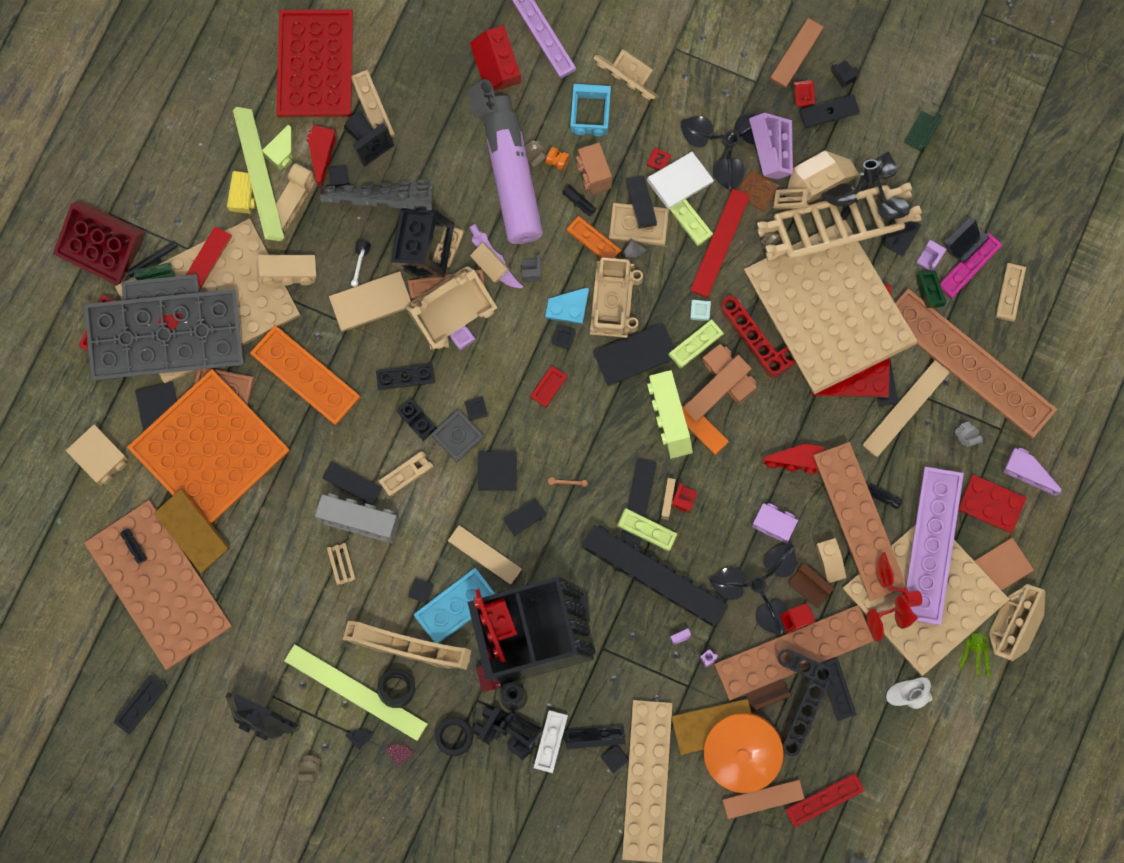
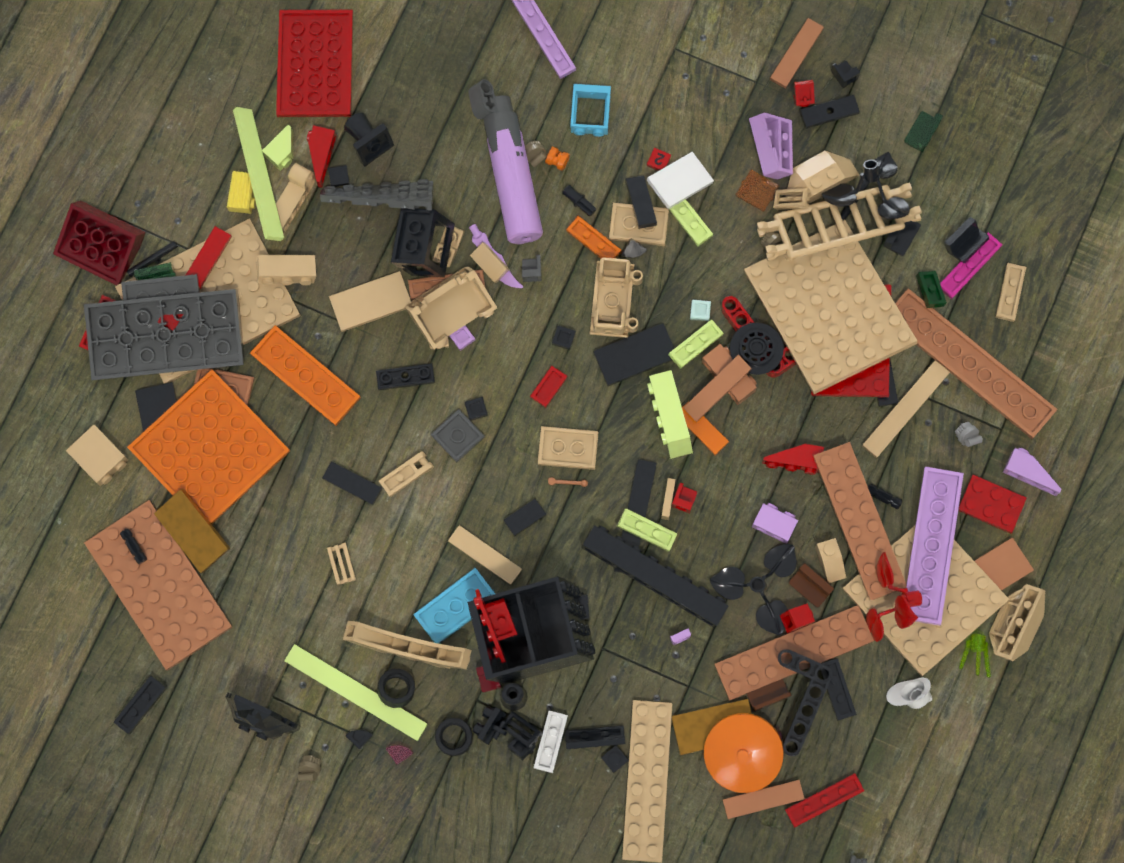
light grey brick [315,493,400,544] -> none
hinge [351,241,371,287] -> none
tan tile [352,70,395,138] -> none
black slope [396,398,437,441] -> none
black tile [408,578,434,604] -> none
red slope [470,25,521,91] -> none
black tile [478,452,517,491] -> none
medium azure wing [545,288,589,325] -> none
nougat brick [576,143,612,195] -> none
tan bracket [593,49,659,100] -> none
black plant [681,114,759,191] -> none
red tile [690,189,750,298] -> none
lavender piece [700,649,717,668] -> none
lavender panel [917,240,946,271] -> none
none -> tan tile [538,426,598,470]
none -> black wheel [730,323,784,375]

